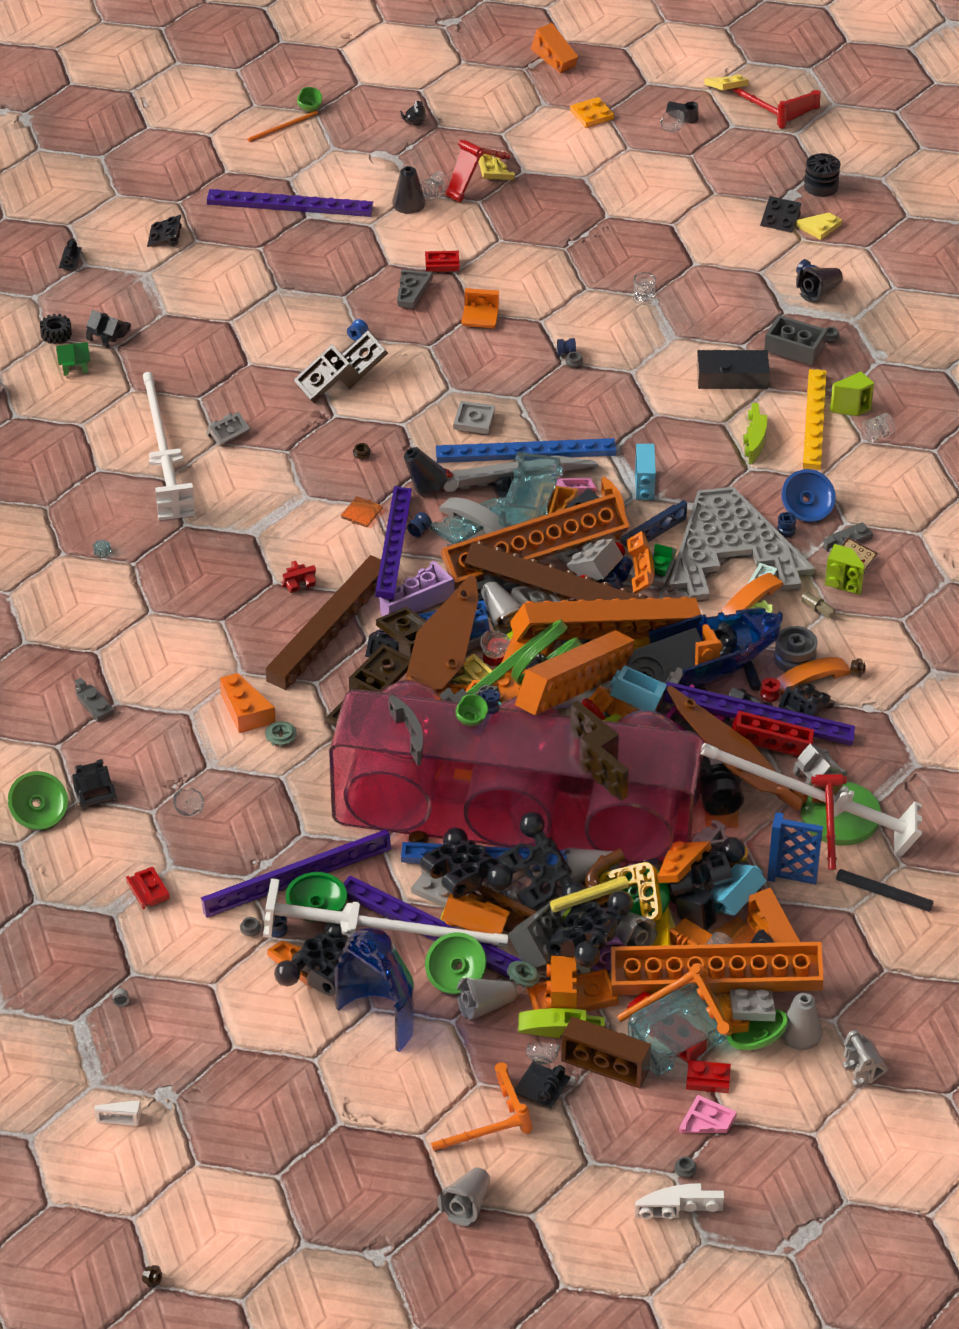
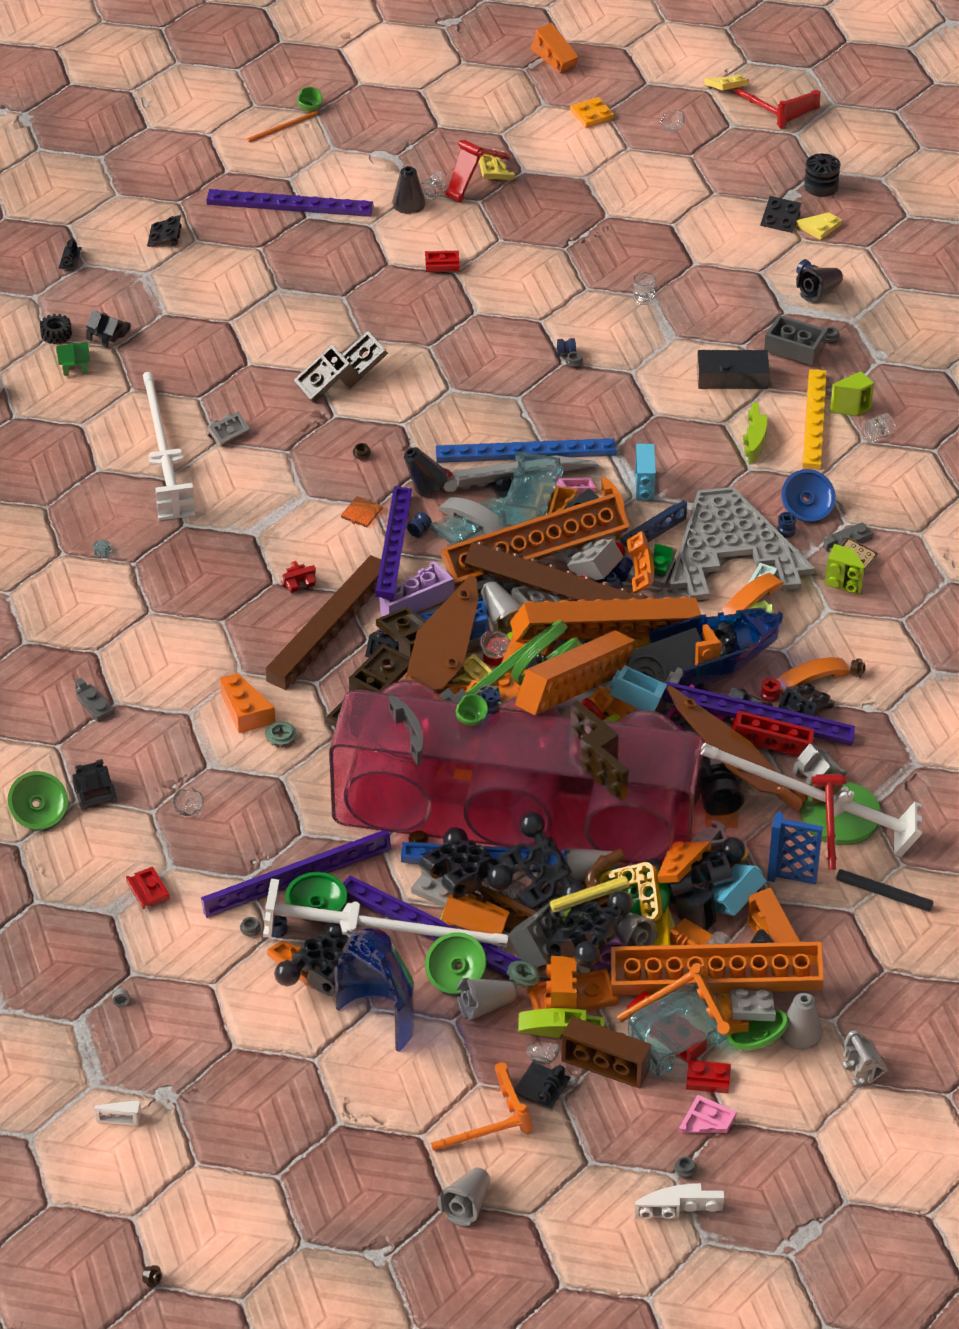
blue wheel [347,319,369,341] -> none
dark grey wing [397,269,433,308] -> none
black hair [400,101,426,125] -> none
light grey plate [453,401,495,434] -> none
orange bracket [461,288,499,328] -> none
black piece [666,101,699,123] -> none
clear orange piece [712,917,755,944] -> none
black axle [743,659,761,691] -> none
dark grey wheel [774,626,818,672] -> none
dark tan axle [801,591,836,618] -> none

